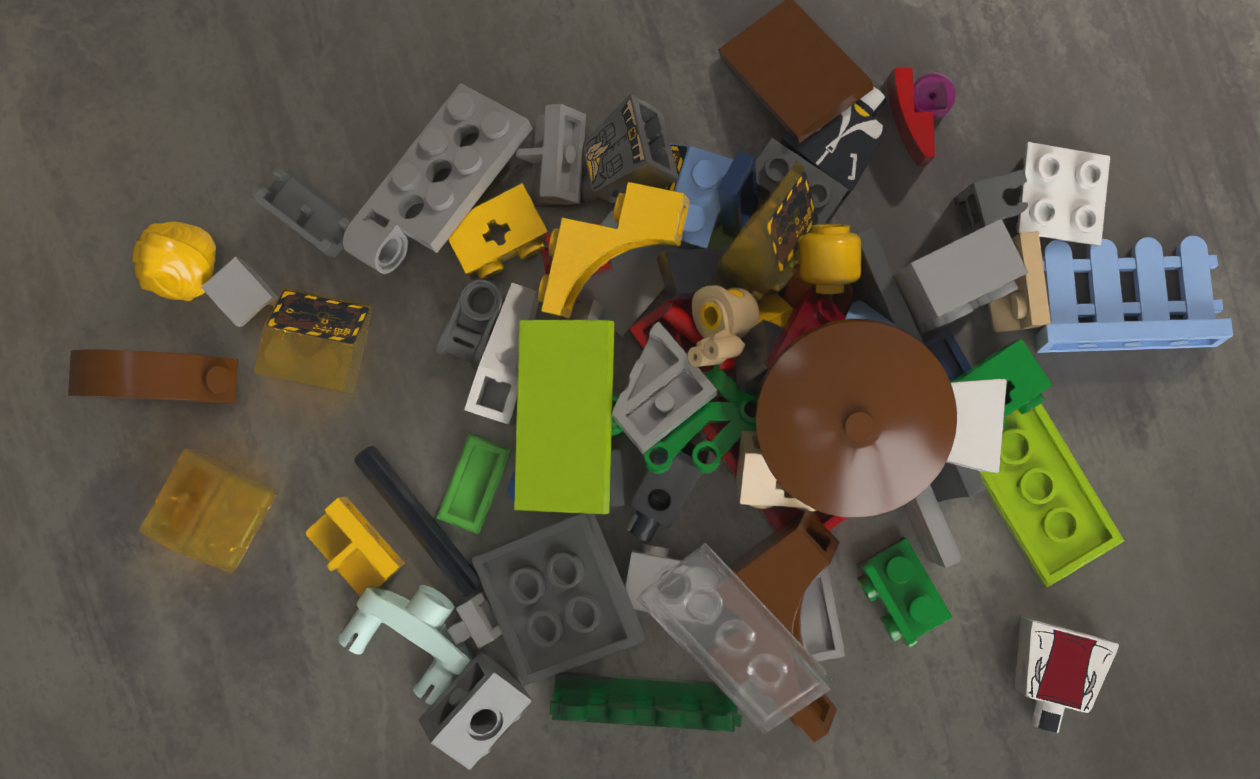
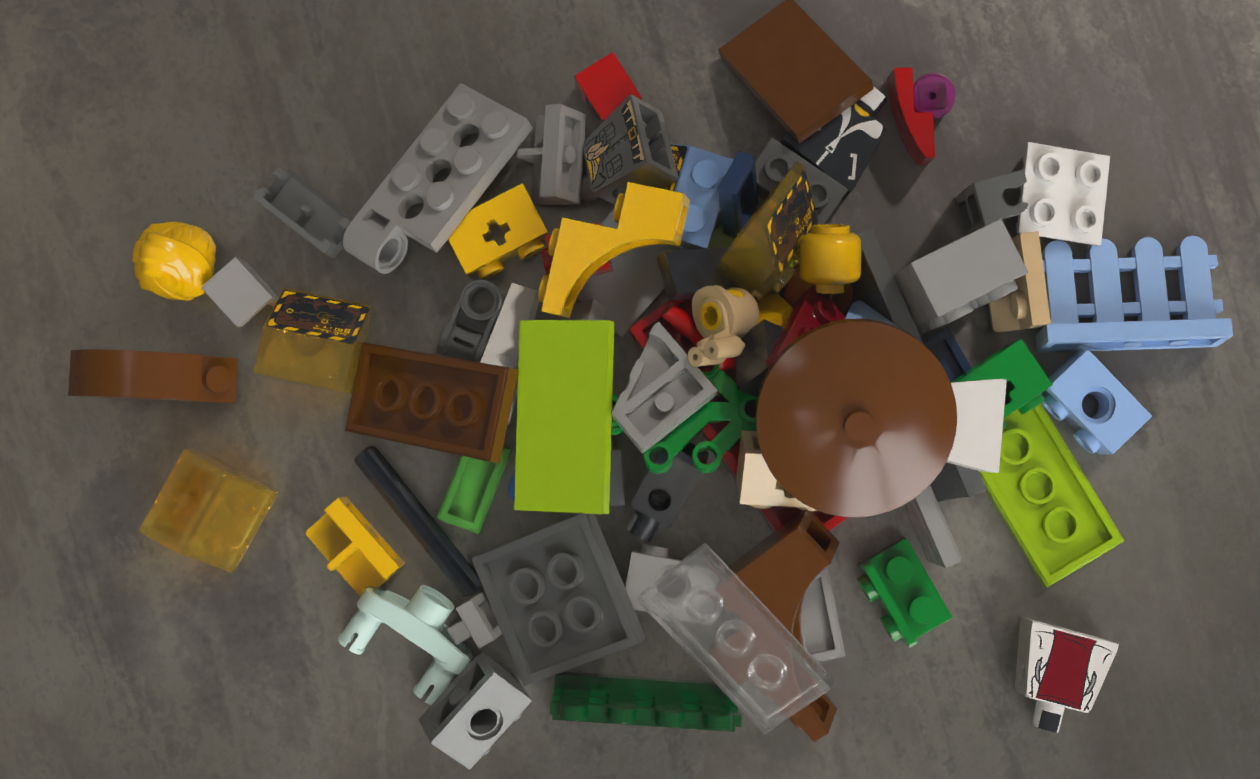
none -> reddish brown tile [345,342,519,463]
none -> red panel [574,52,642,122]
none -> light blue brick [1041,349,1152,455]

